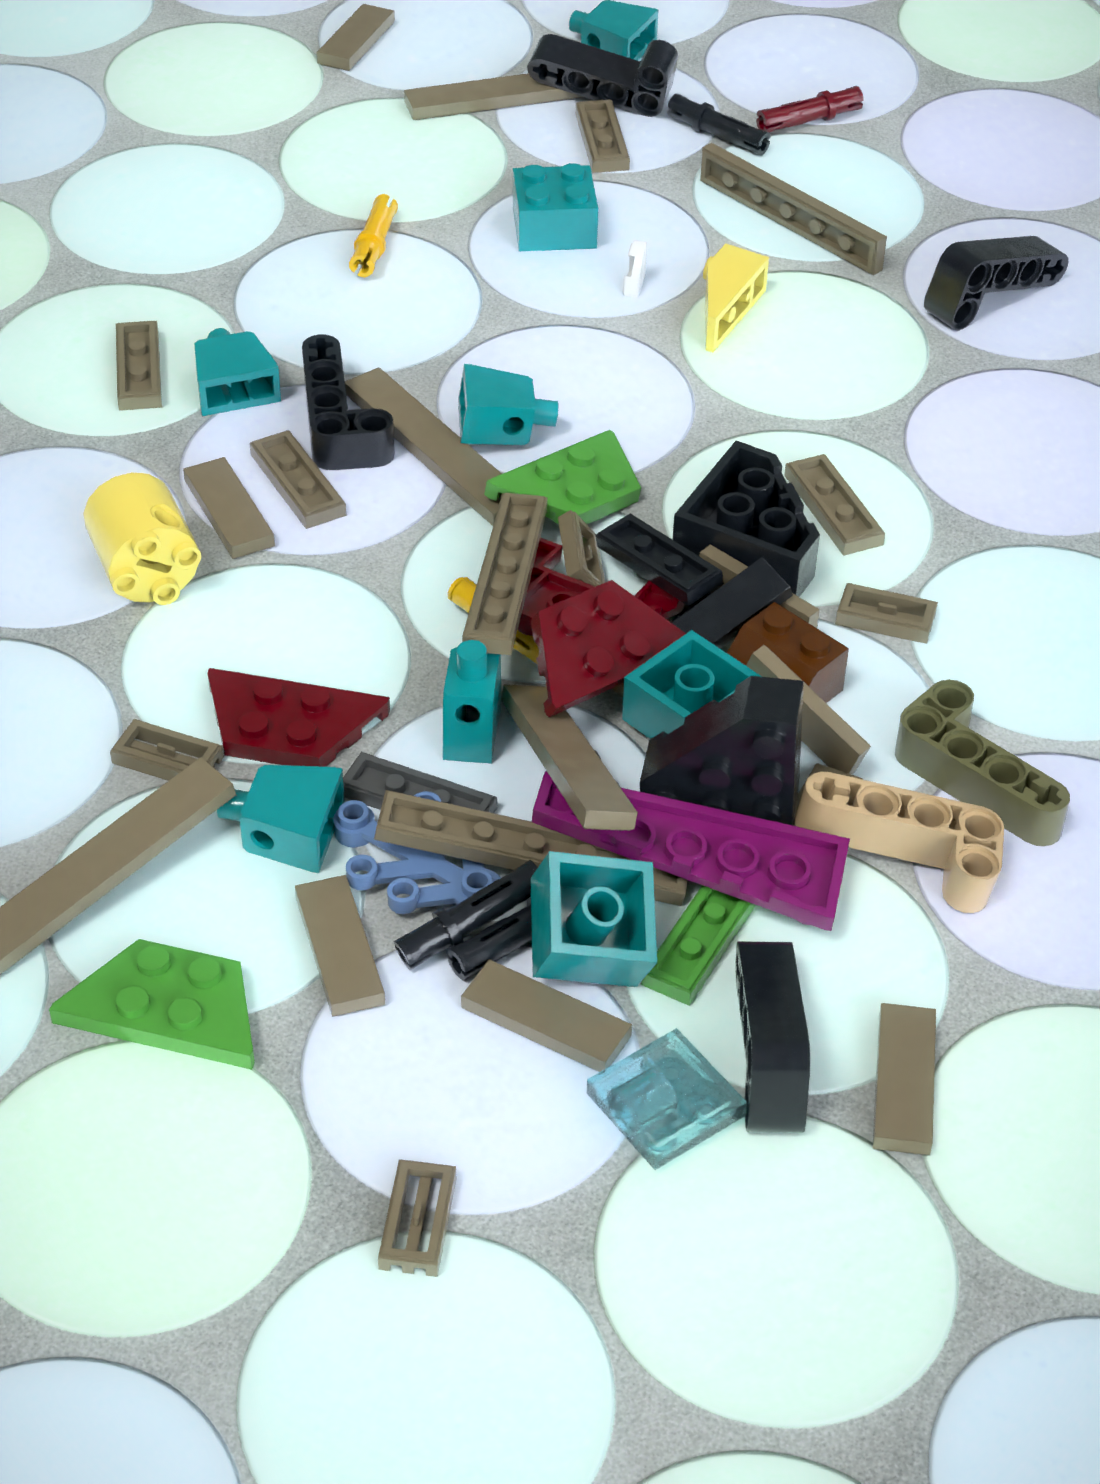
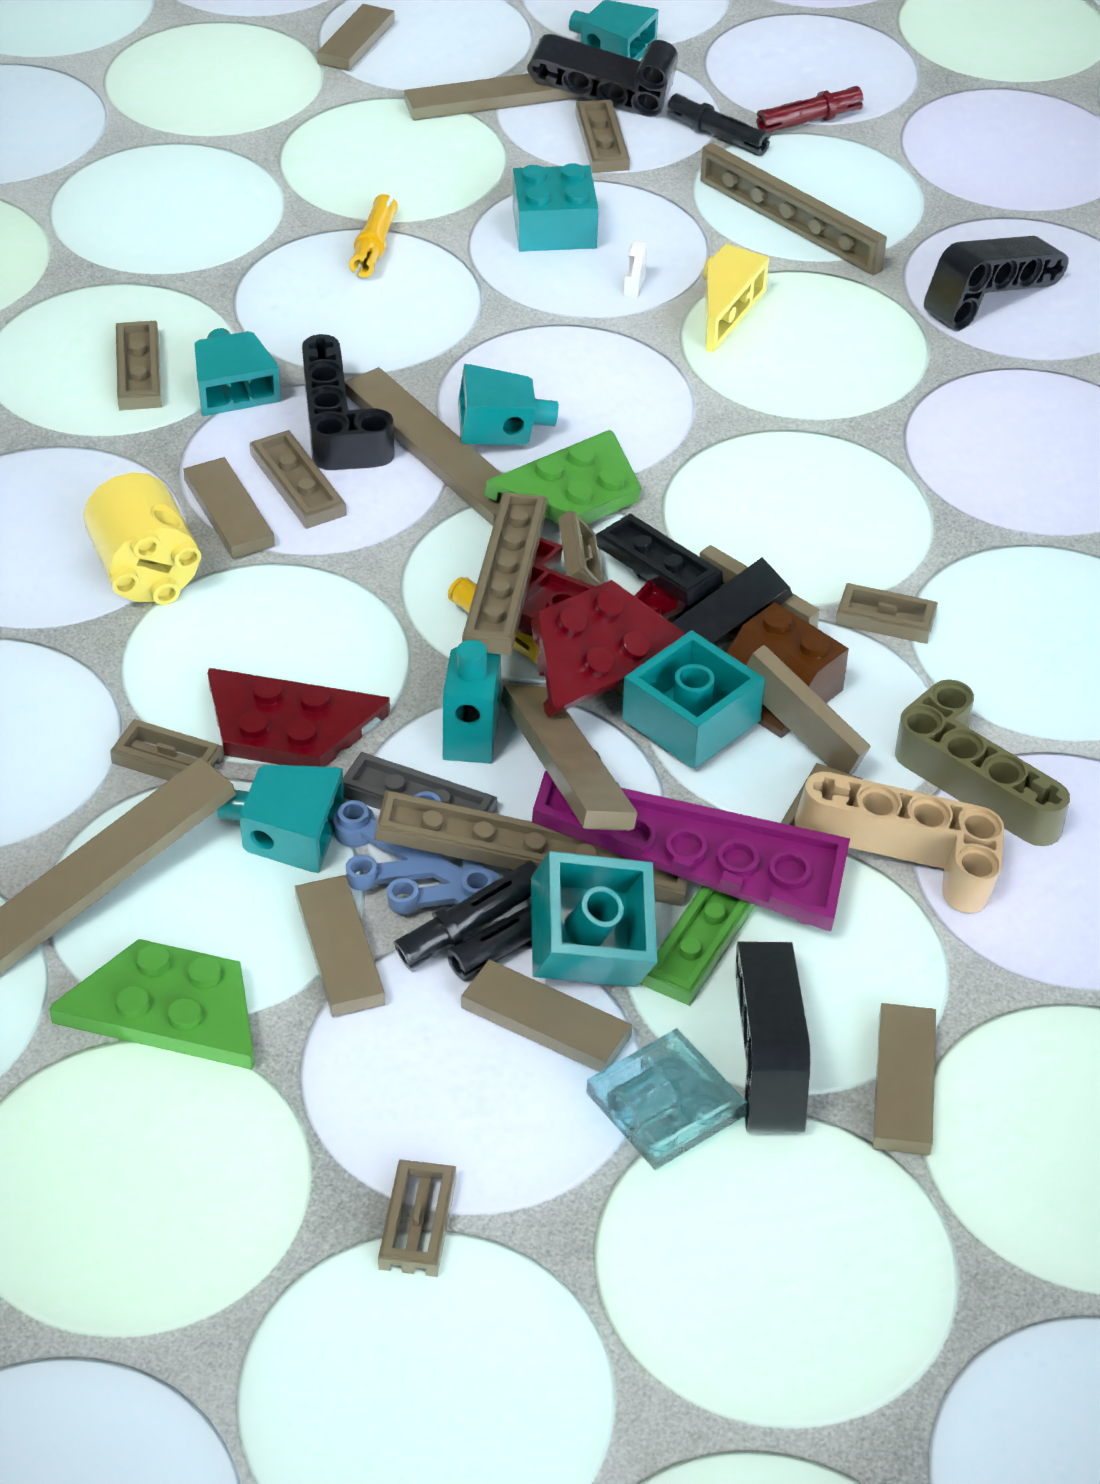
black brick [639,676,804,826] -> none
black brick [672,440,820,597] -> none
dark tan tile [784,454,885,556] -> none

